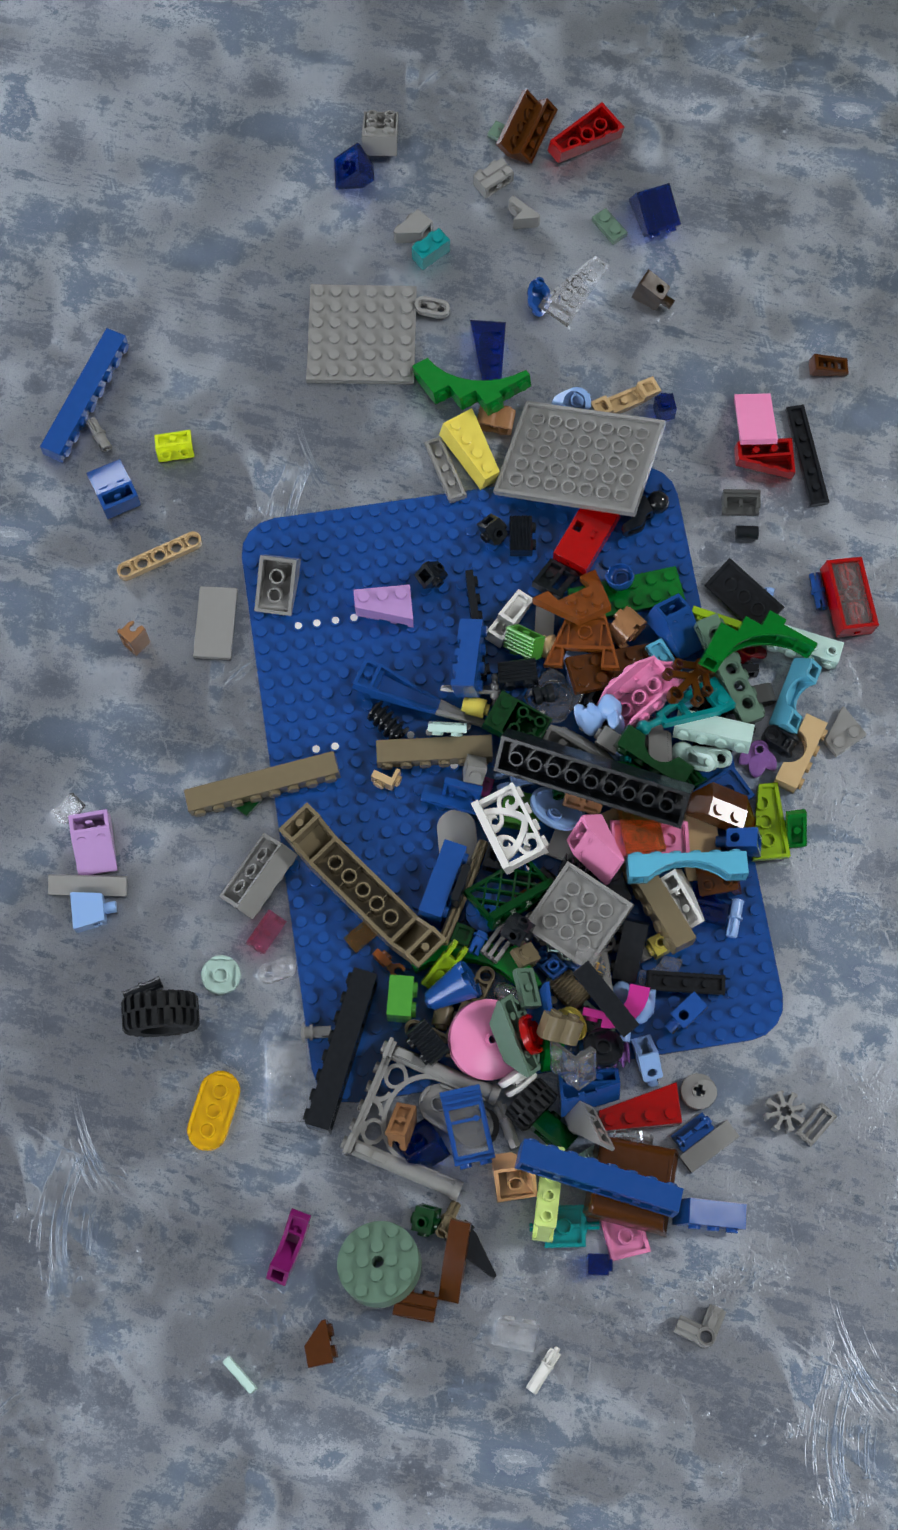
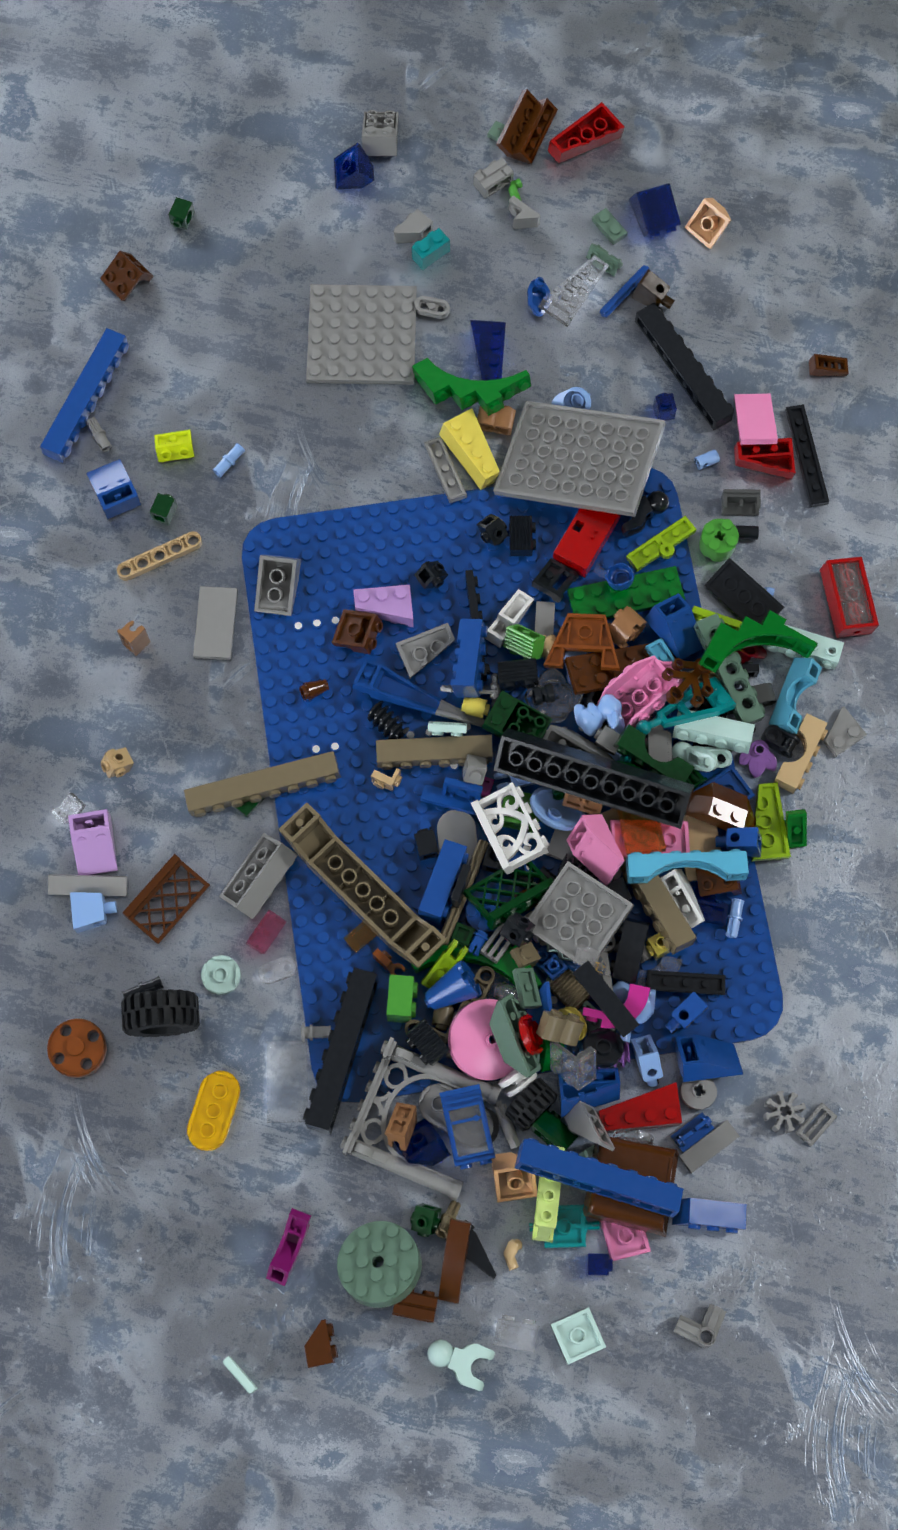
white piece [526,1346,561,1395] -> none
dark orange wing [532,570,611,626] -> none
tan slope [591,376,662,414] -> none
blue pin [809,572,828,611] -> none
none -> dark orange piece [47,1019,107,1078]
none -> reddish brown bracket [100,251,154,301]
none -> tan brick [101,747,134,778]
none -> reddish brown fence [122,854,210,944]
none -> dark green brick [150,493,177,525]
none -> dark green brick [168,197,195,229]
none -> light blue pin [213,443,245,478]
none -> reddish brown cone [299,679,329,701]
none -> reddish brown plate [331,609,383,654]
none -> light grey wing [395,623,455,679]
none -> black brick [414,828,439,861]
none -> light aqua piece [427,1339,495,1391]
none -> tan arm [503,1239,522,1271]
none -> bright green arm [508,178,523,201]
none -> light aqua plate [551,1307,606,1364]
none -> sand green hinge [586,243,623,276]
none -> blue axle [600,265,650,318]
none -> lime hinge [626,516,697,572]
none -> black brick [635,303,734,431]
none -> blue slope [675,1034,743,1082]
none -> light nougat slope [684,198,731,249]
none -> light blue piece [694,449,720,470]
none -> bright green brick [699,519,739,562]

